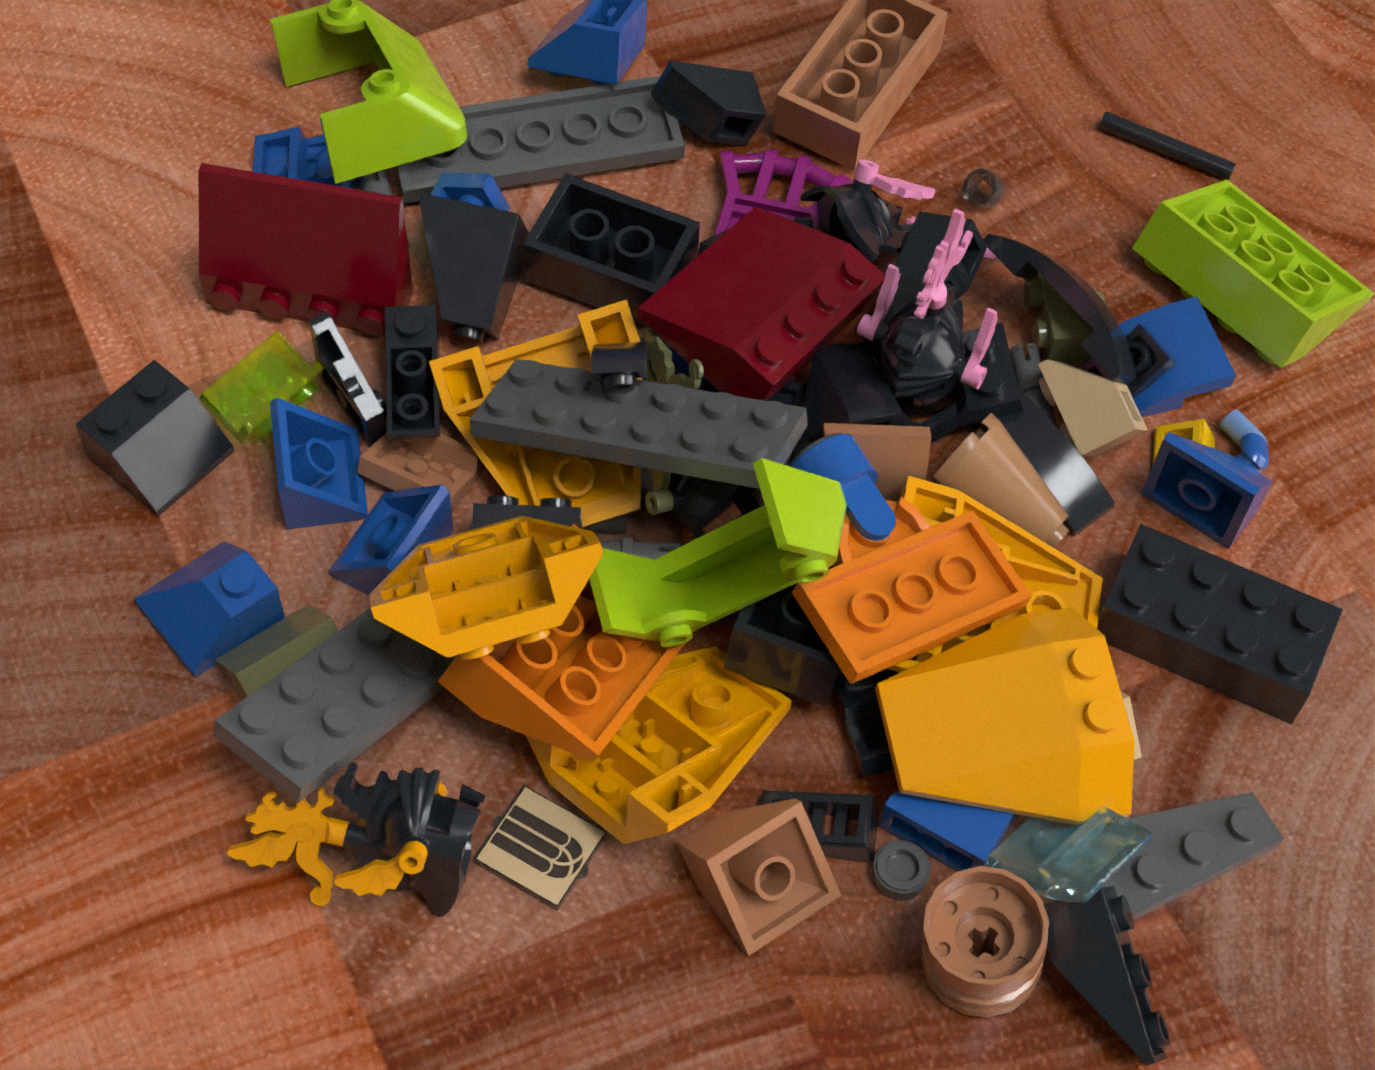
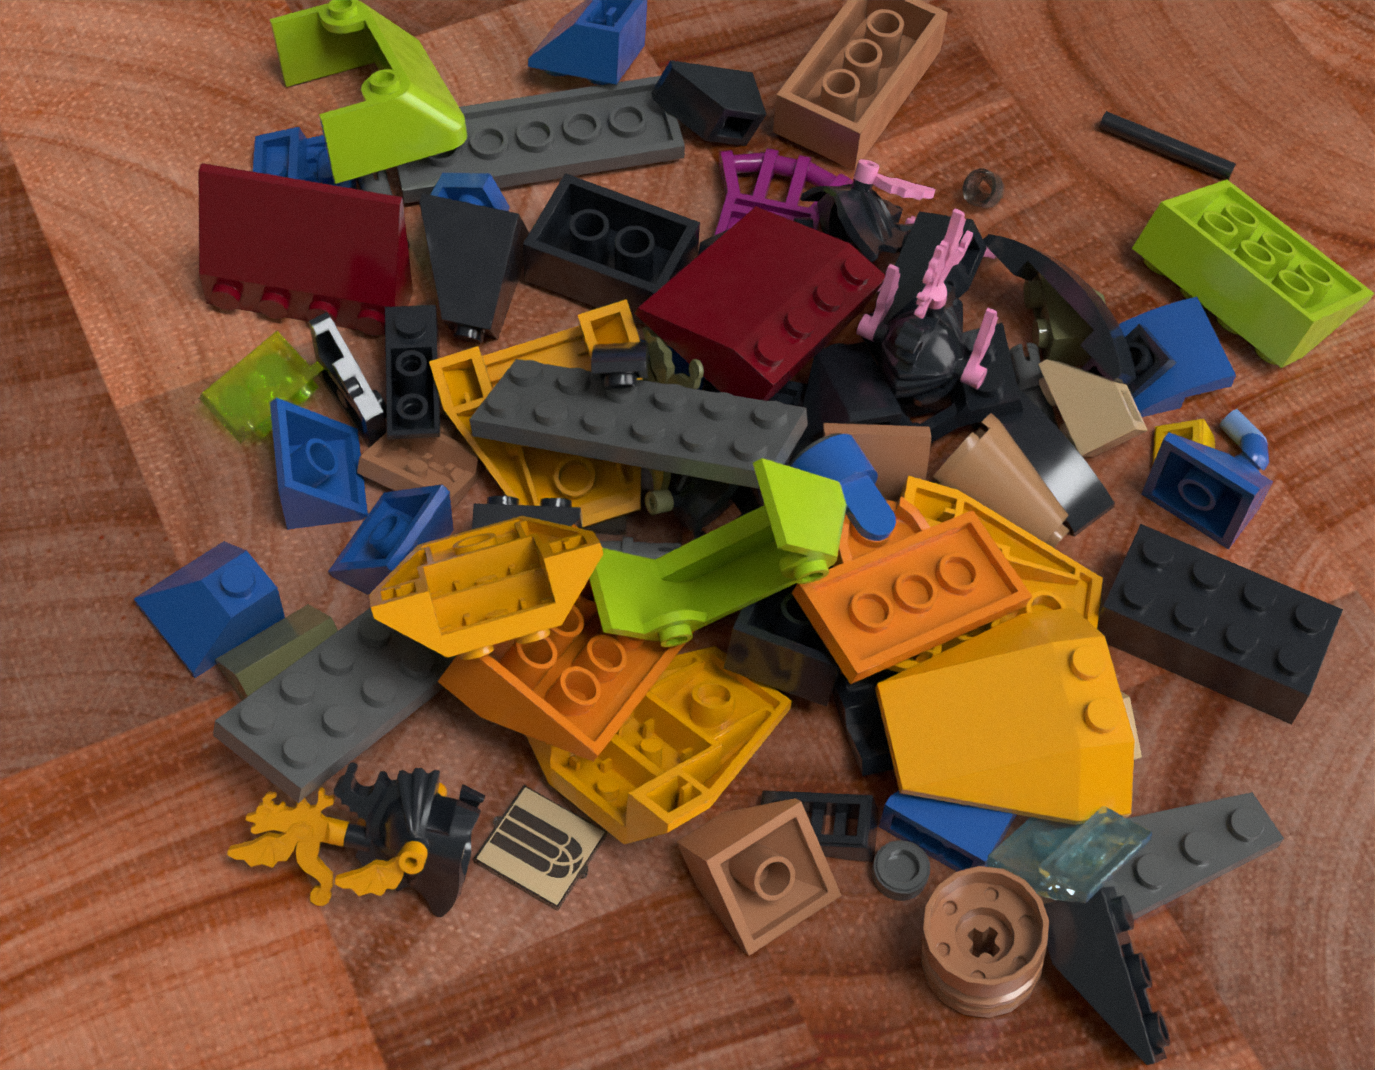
black slope [75,360,235,517] -> none

